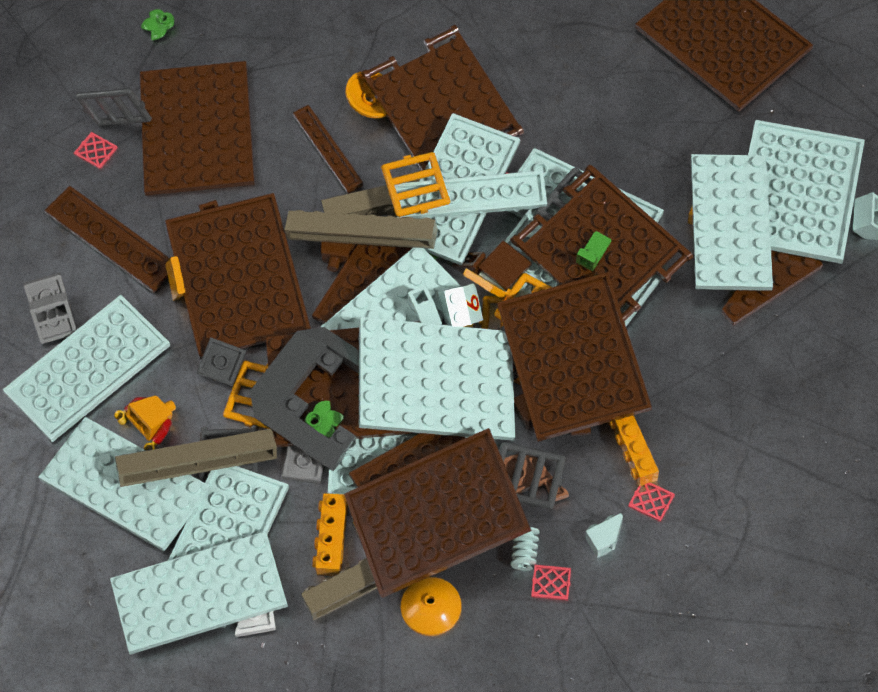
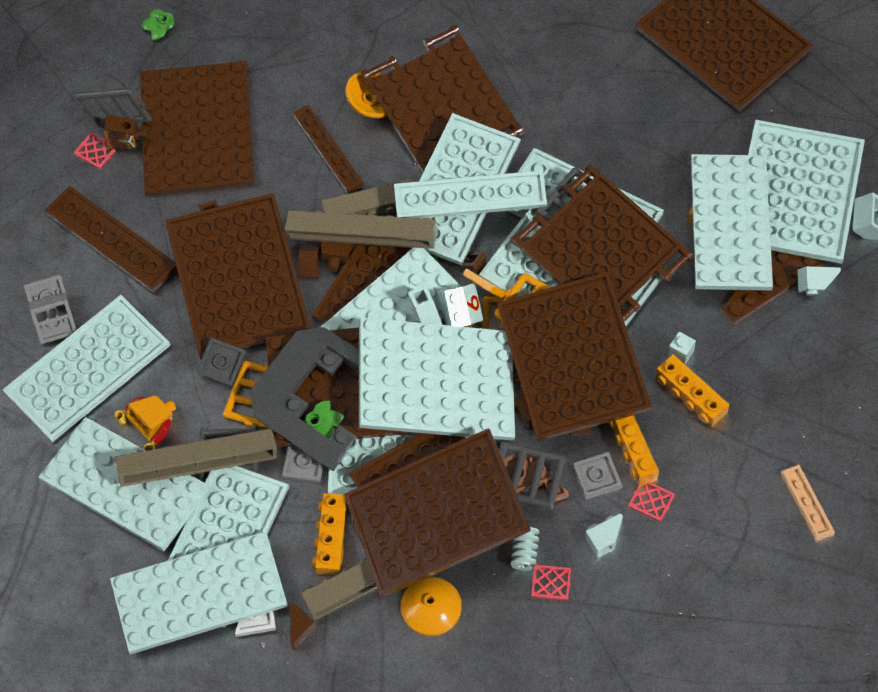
light orange tile [165,256,185,301] -> none
light orange bar [381,152,450,217] -> none
reddish brown tile [478,240,532,291] -> none
bright green bracket [576,231,611,271] -> none
none -> reddish brown torso [104,115,148,150]
none -> reddish brown slope [290,603,316,649]
none -> reddish brown slope [299,244,321,279]
none -> light grey tile [572,452,623,500]
none -> light orange brick [656,354,730,427]
none -> light aqua brick [668,332,696,364]
none -> light nougat tile [780,464,835,542]
none -> light aqua slope [797,266,841,296]

